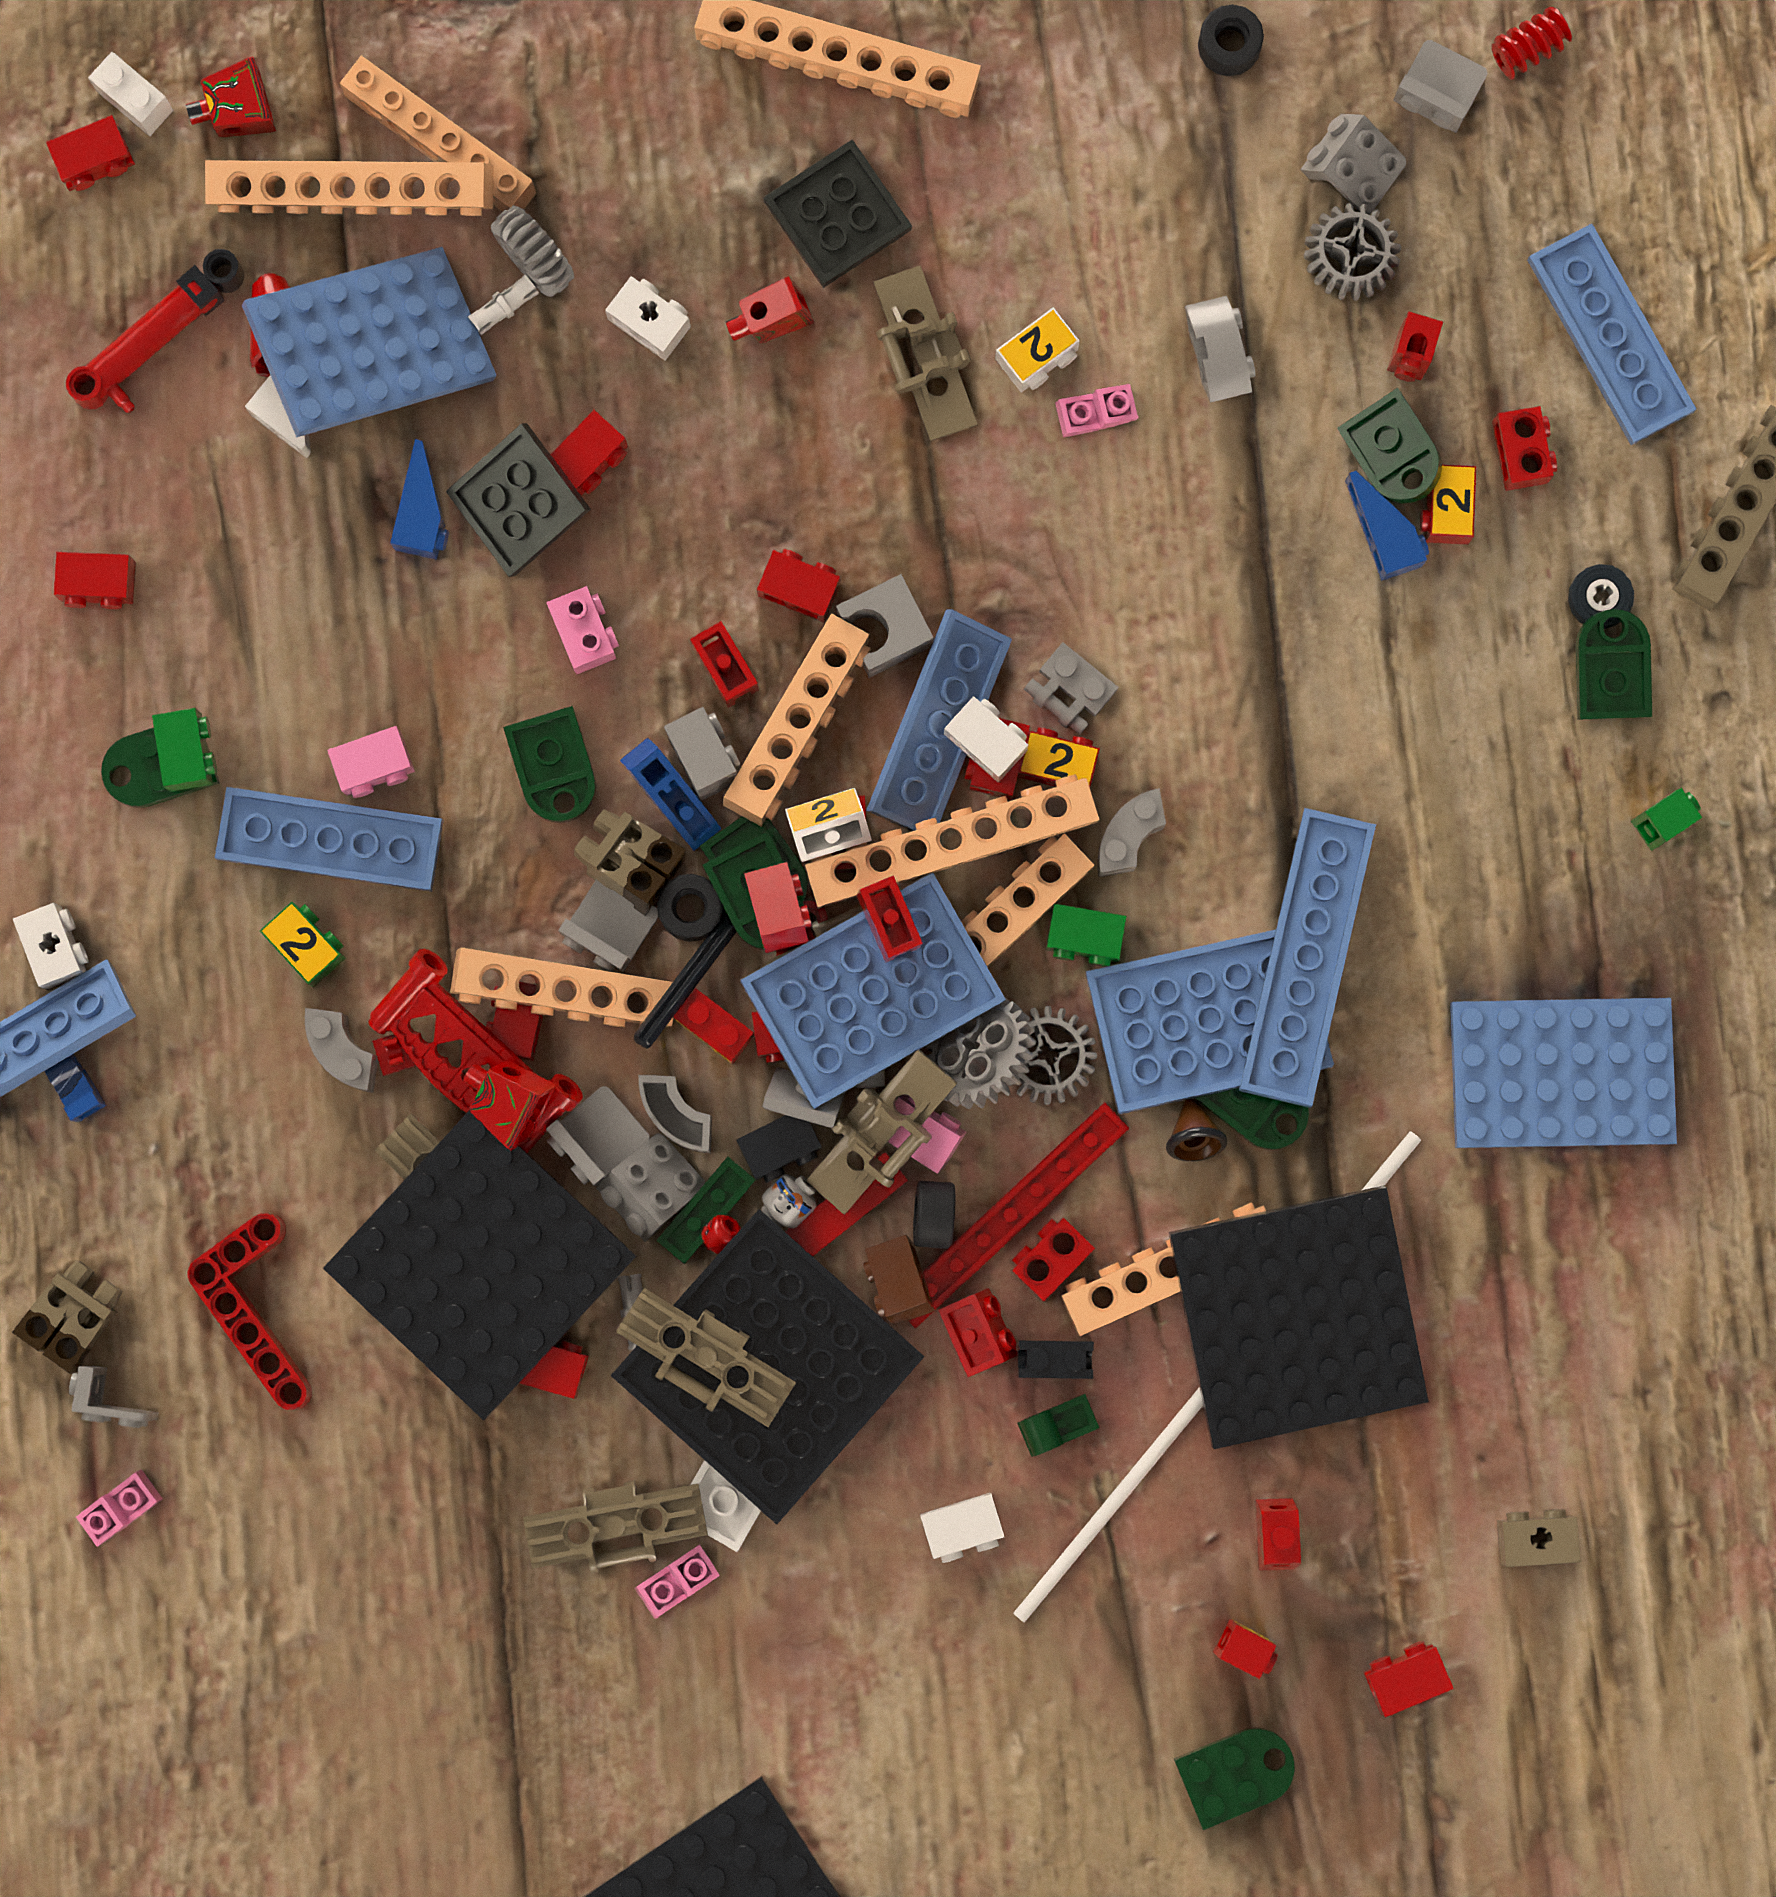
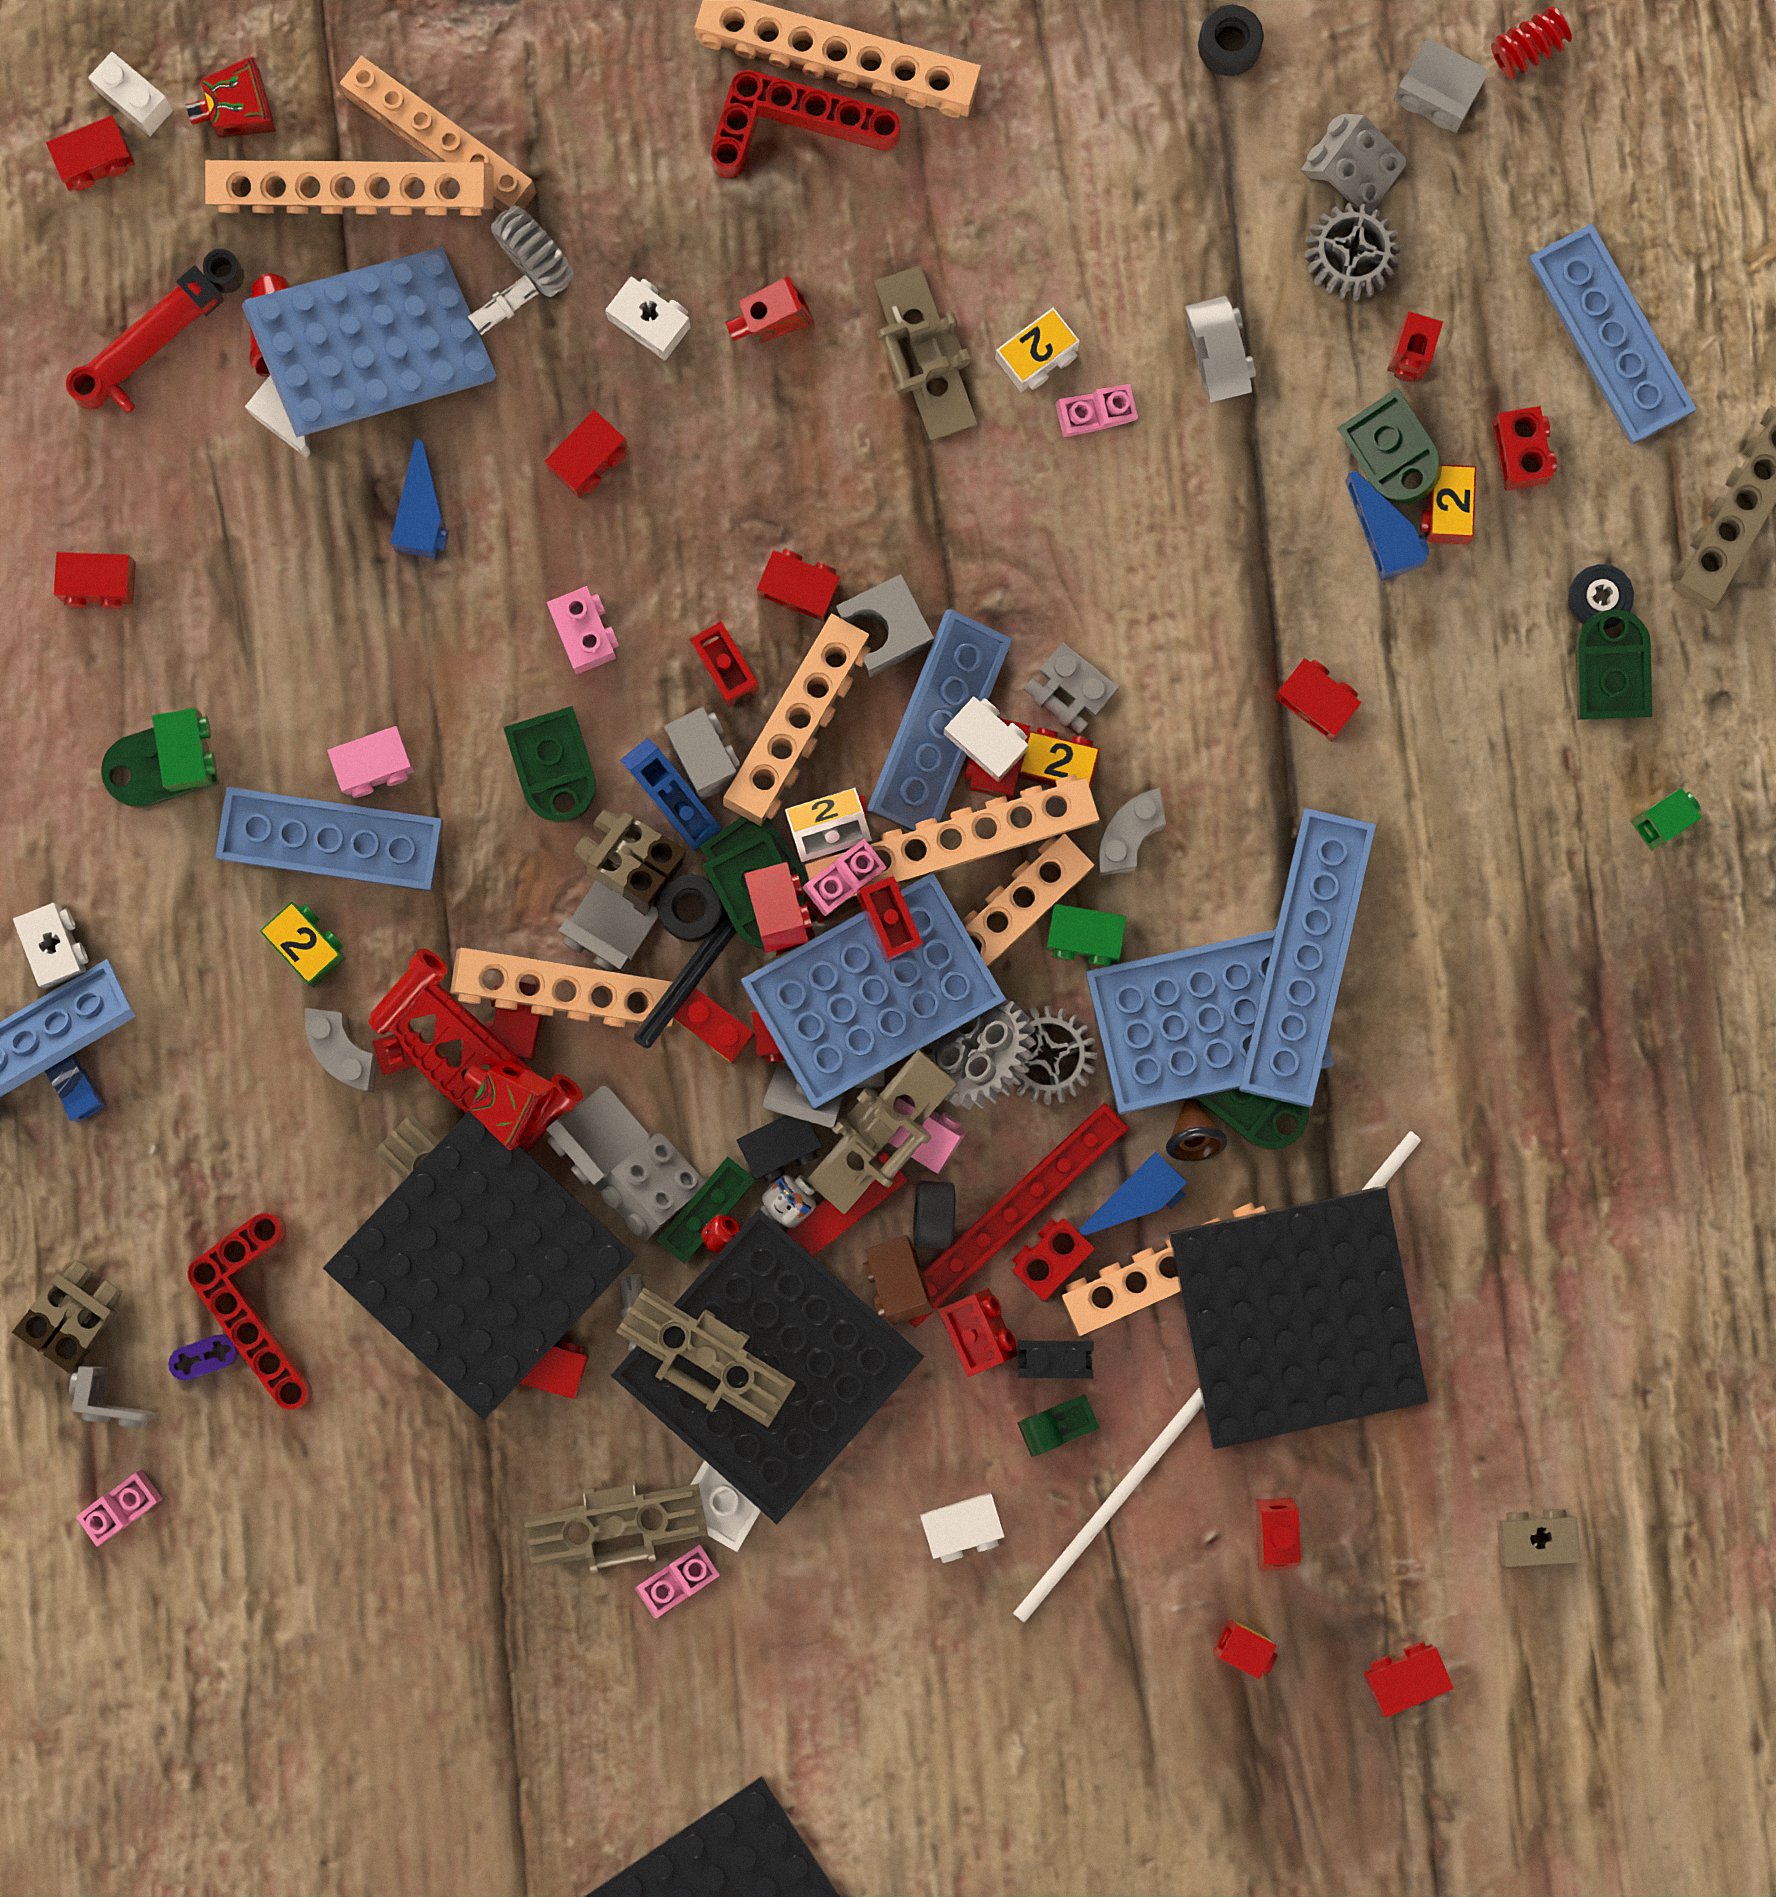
pearl dark grey plate [446,423,591,577] -> none
light grey brick [638,1075,713,1154] -> none
pearl dark grey plate [763,139,912,288] -> none
dark green plate [1174,1727,1295,1830] -> none
medium blue plate [1450,998,1677,1148] -> none
none -> dark purple beam [168,1334,239,1380]
none -> red beam [711,70,901,179]
none -> bright pink slope [802,839,887,916]
none -> blue slope [1077,1152,1187,1236]
none -> red brick [1274,658,1362,742]

